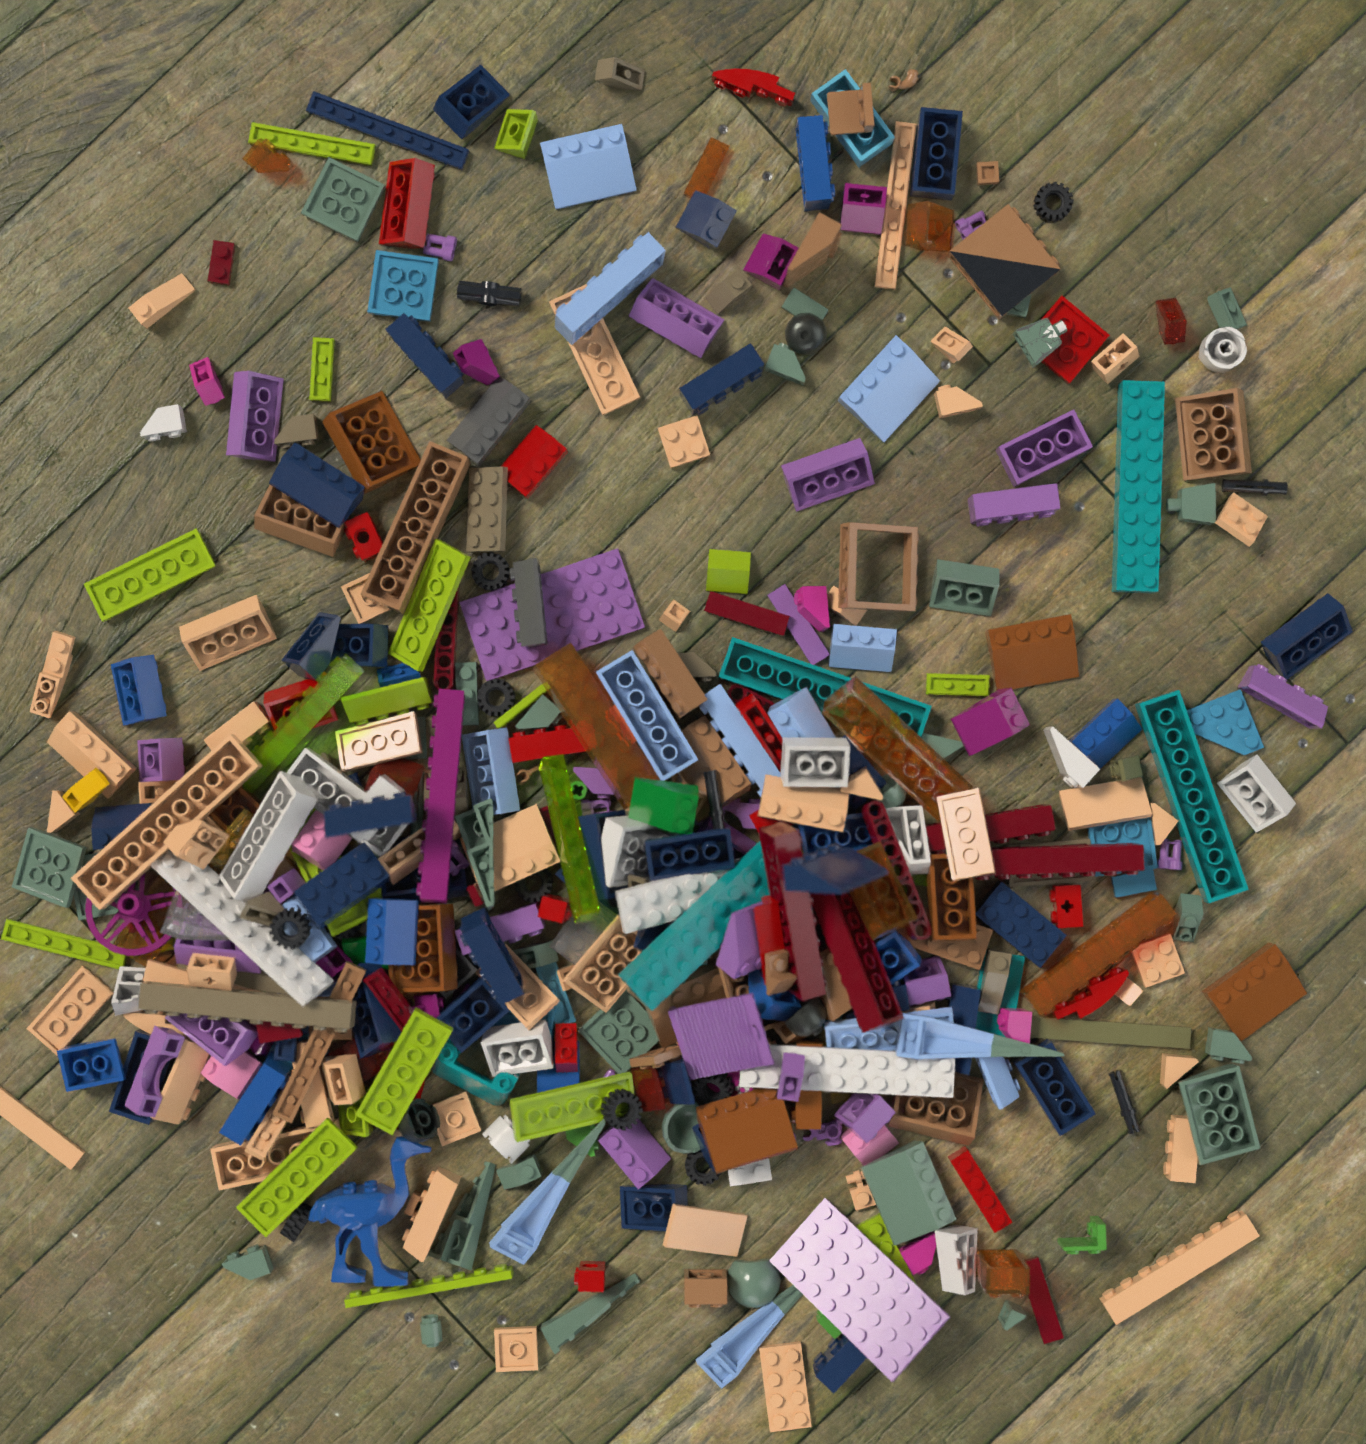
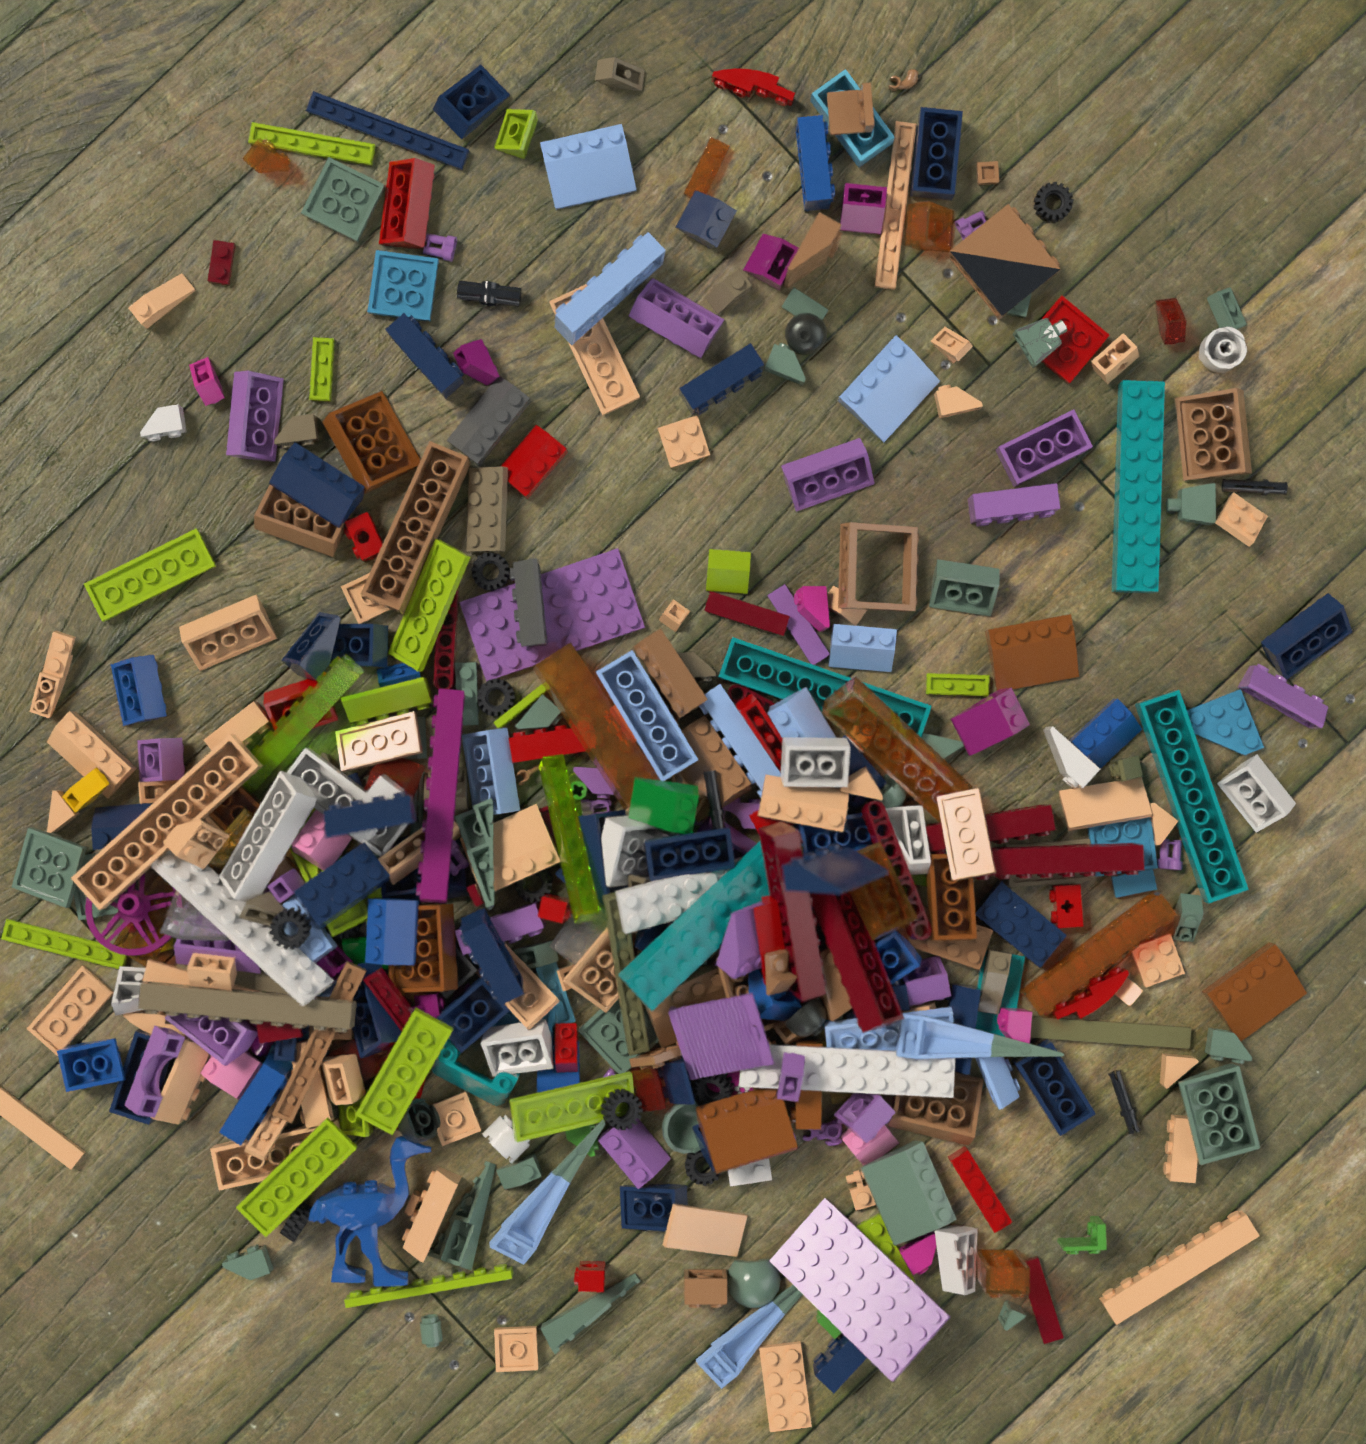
none -> olive tile [602,892,650,1056]

